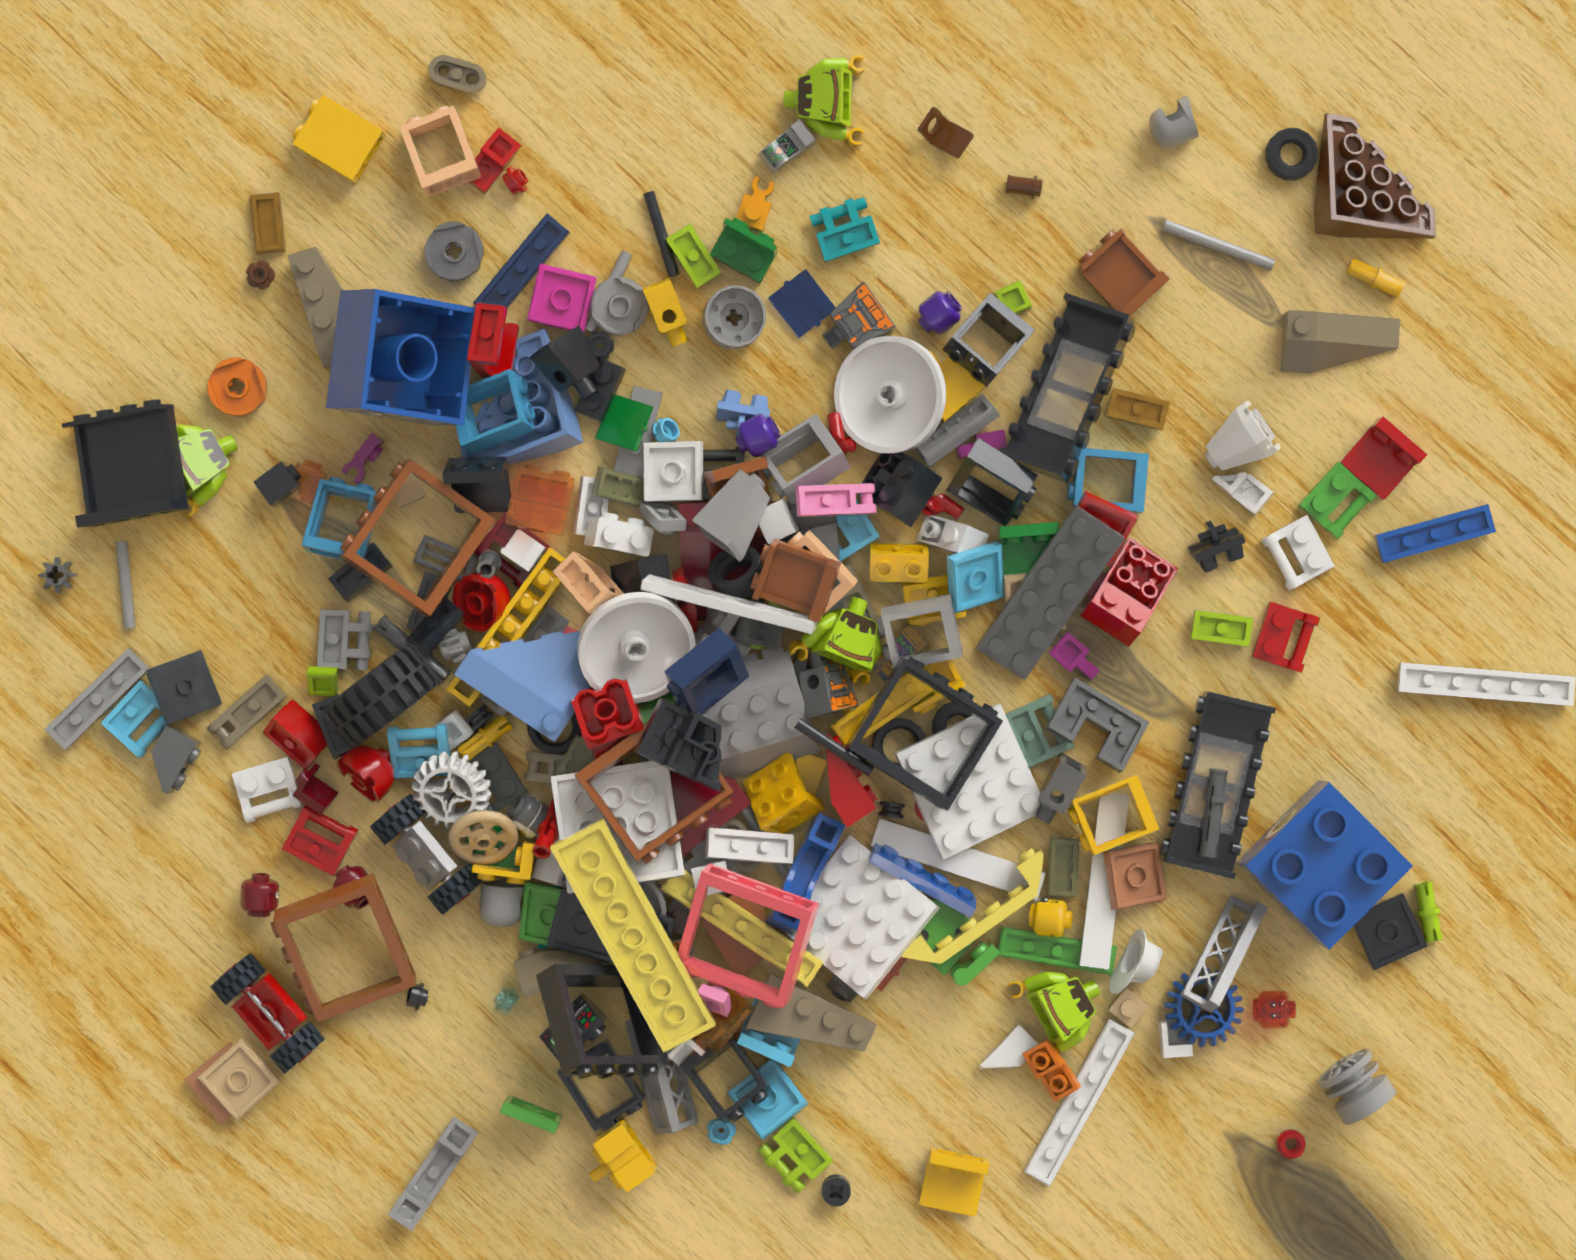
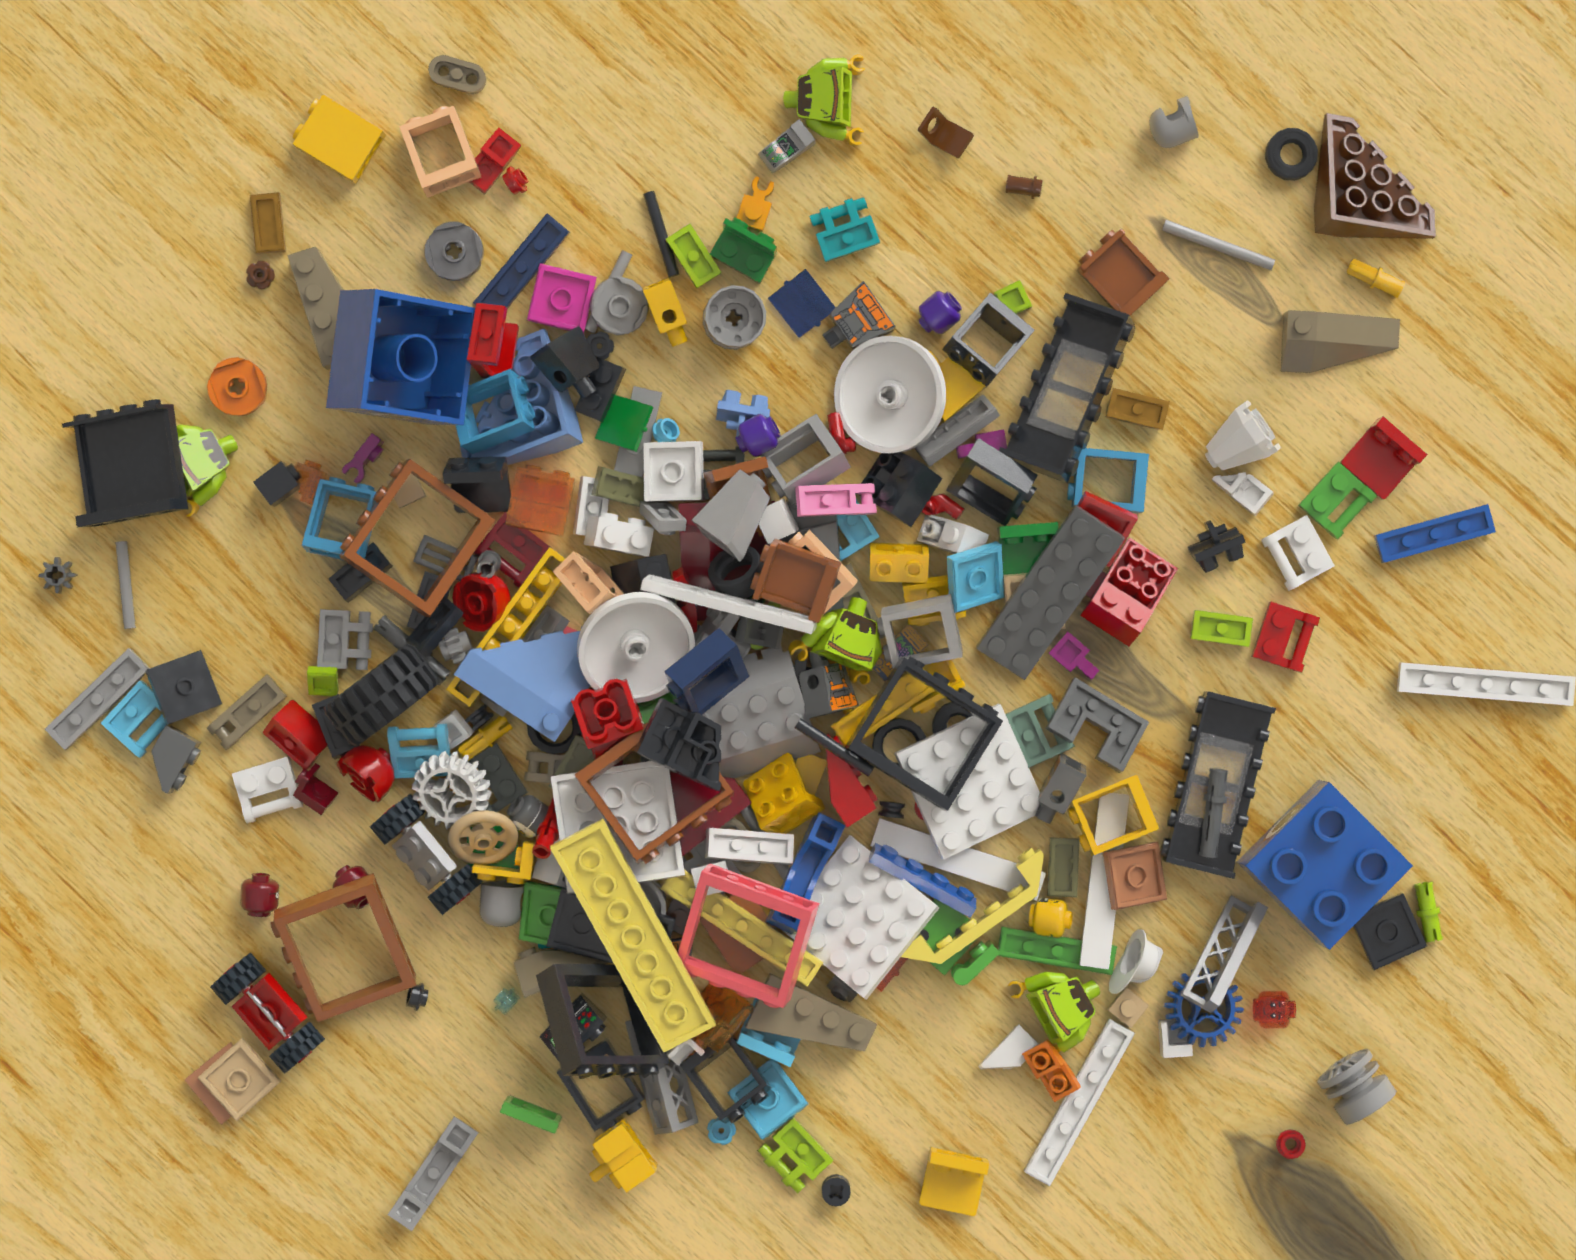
red plate [282,805,359,876] -> none
white panel [500,530,547,573] -> none
bright pink plate [698,983,732,1017] -> none

